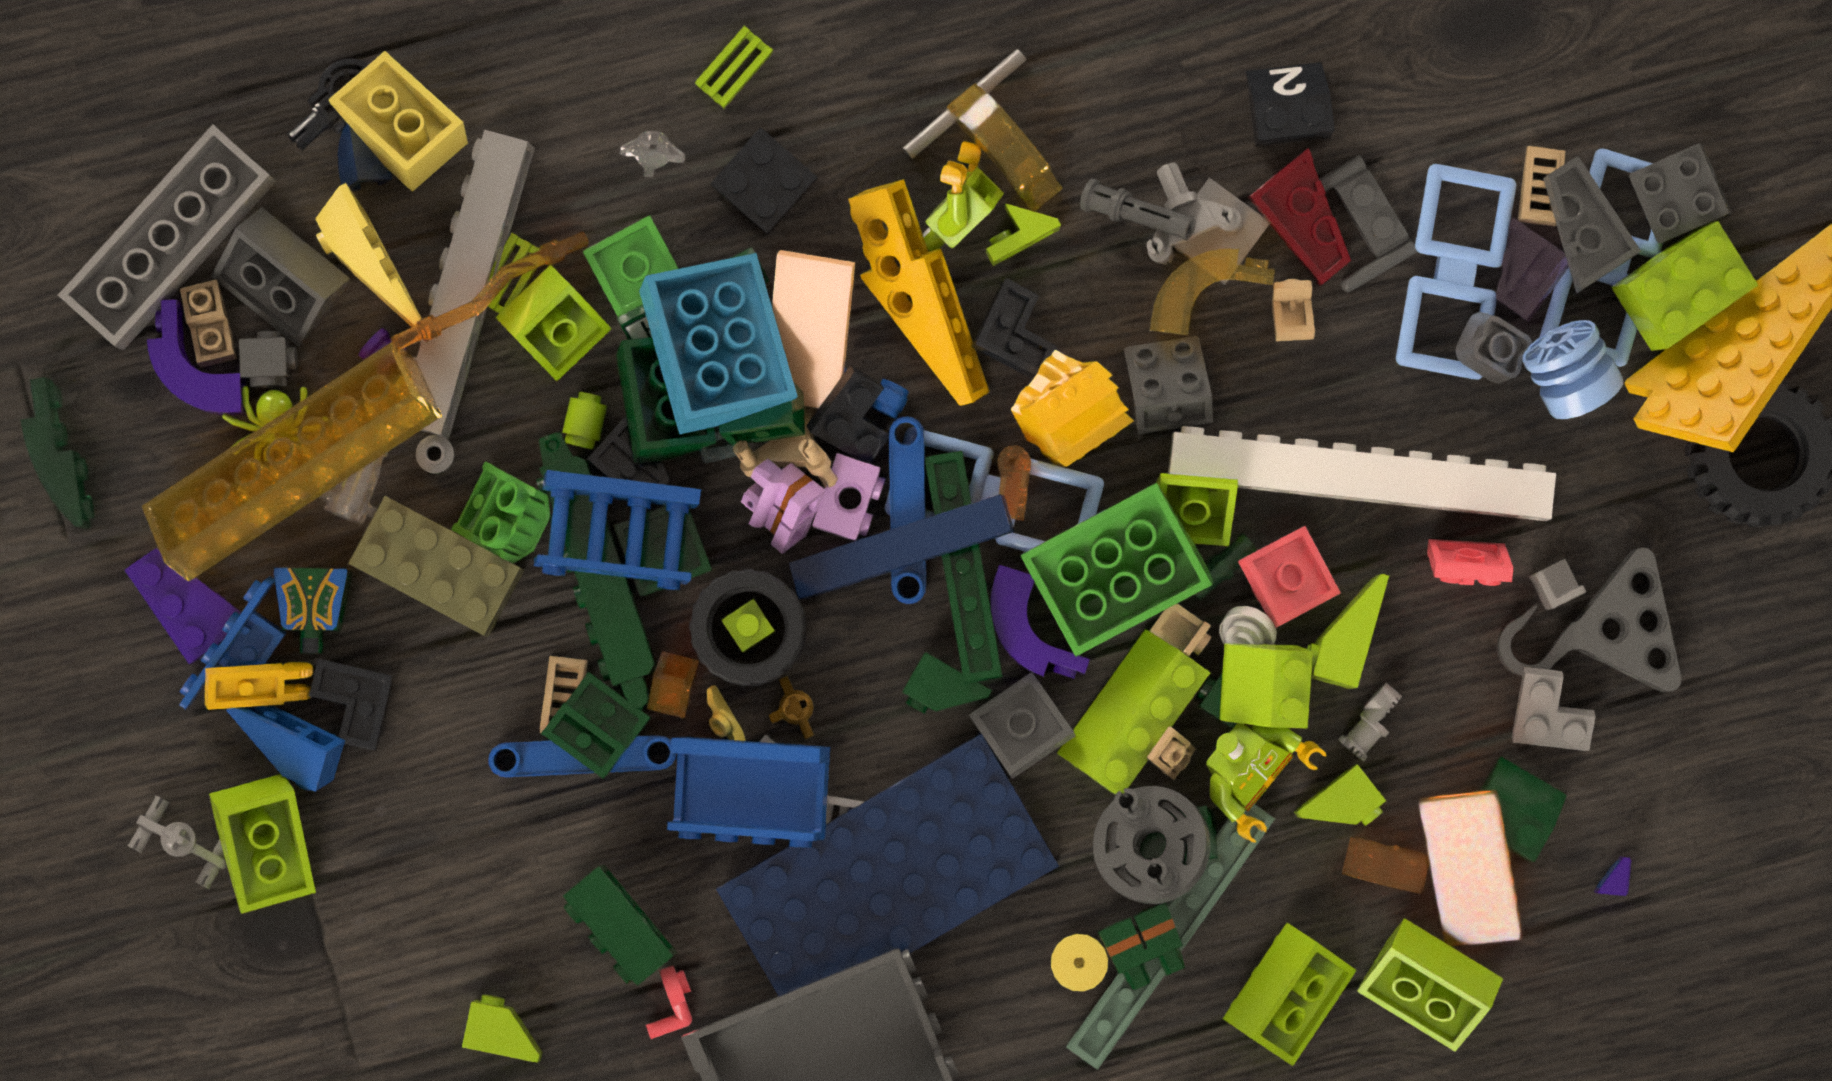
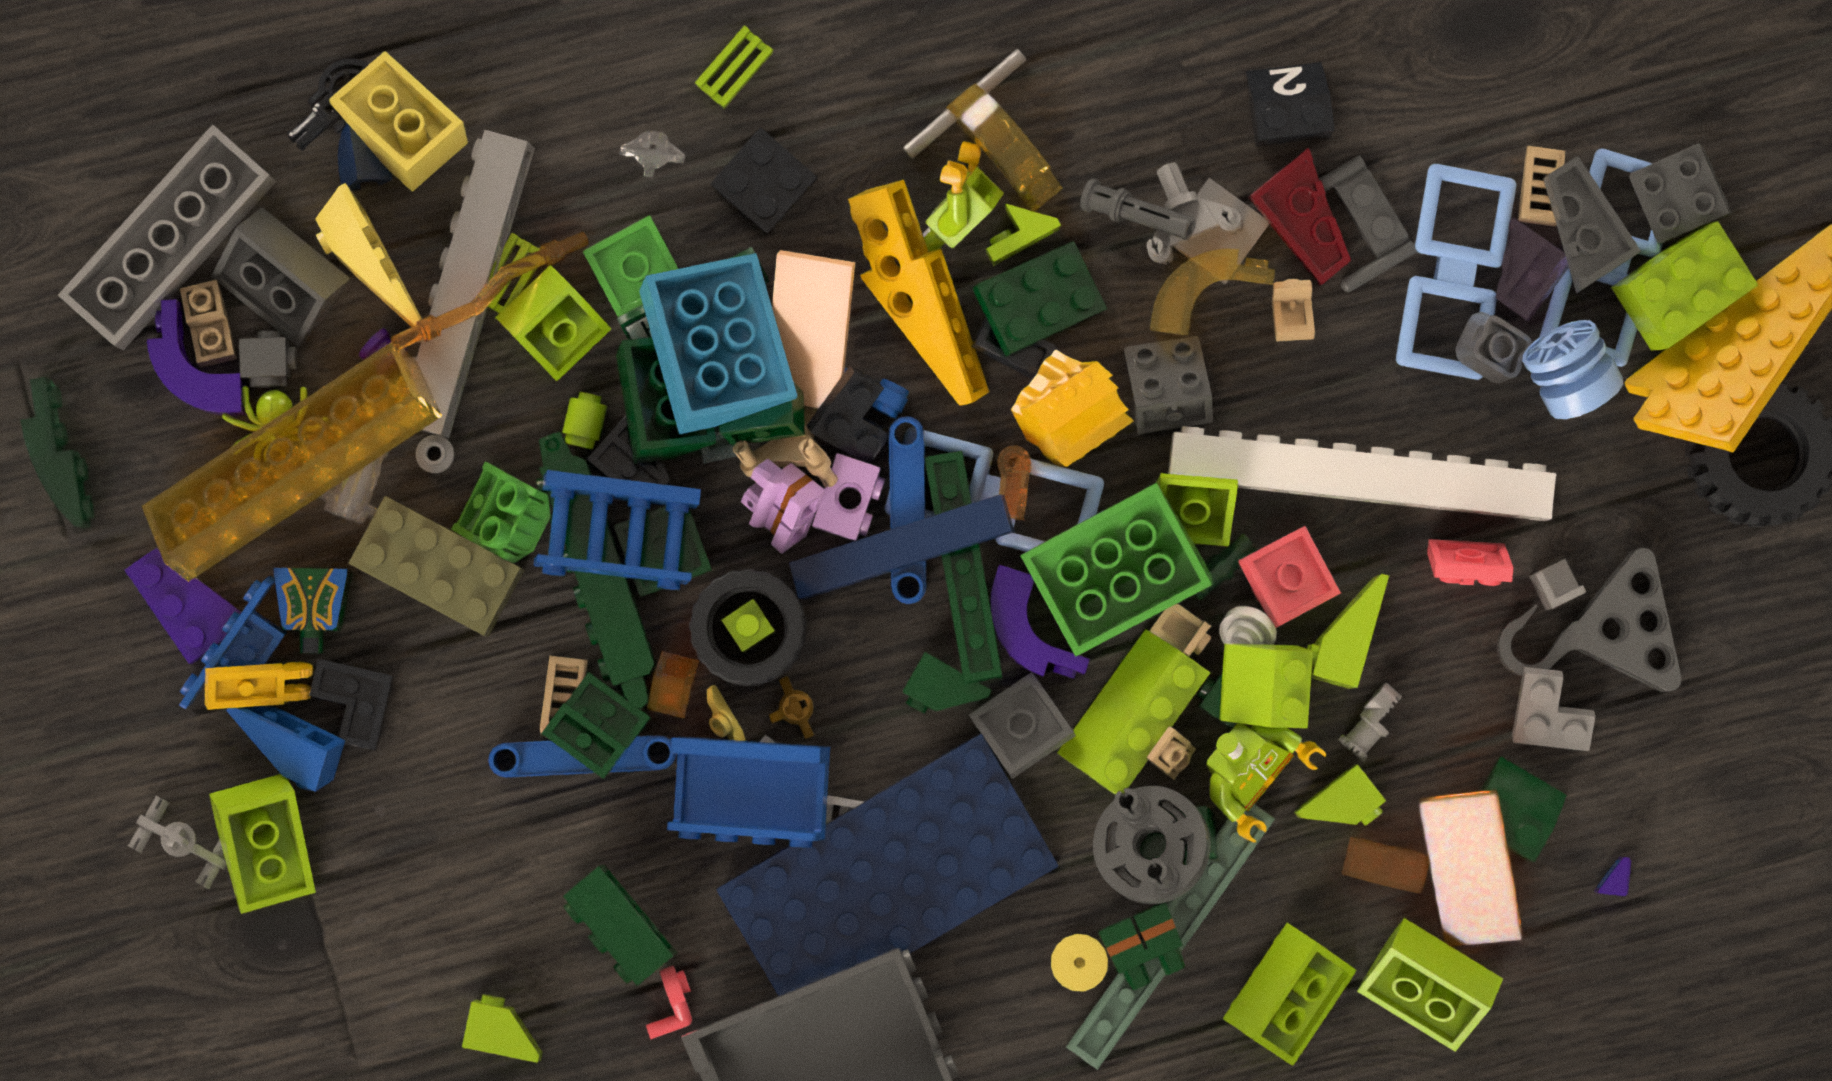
none -> dark green plate [972,241,1107,357]

